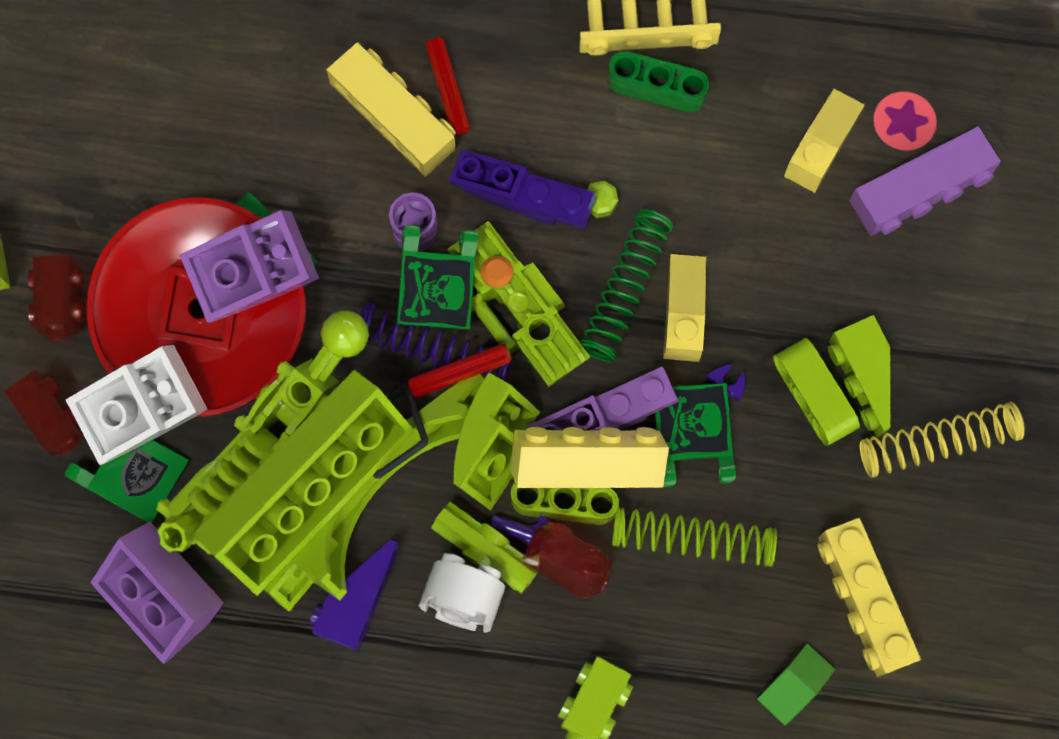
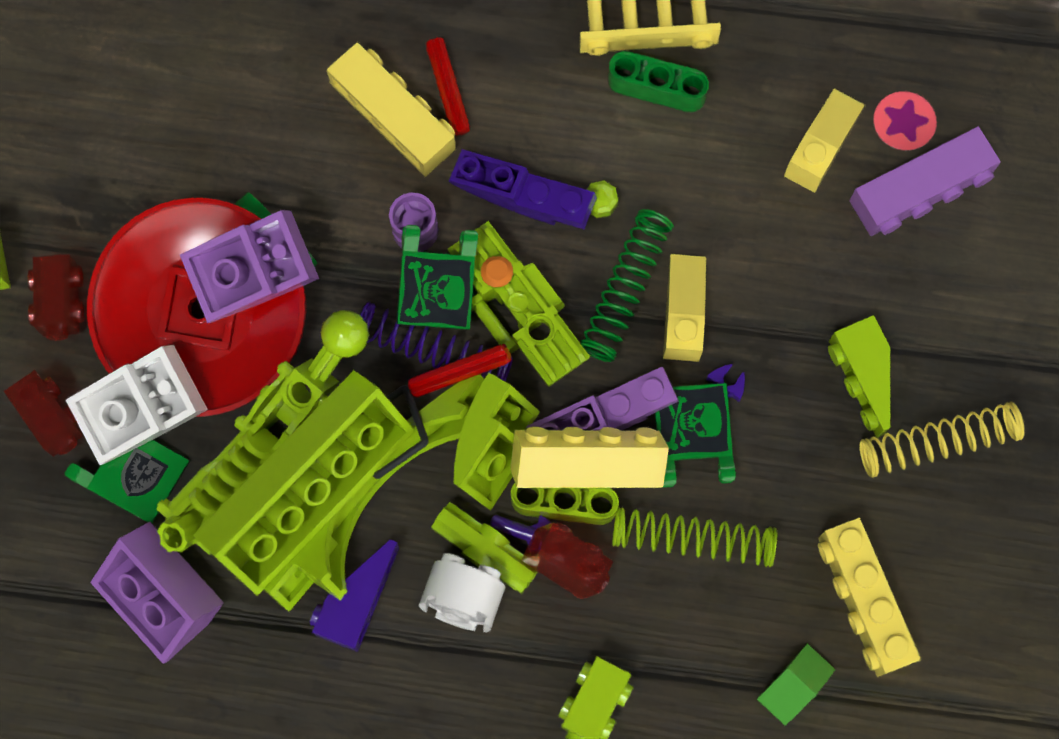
lime beam [773,338,860,446] -> none

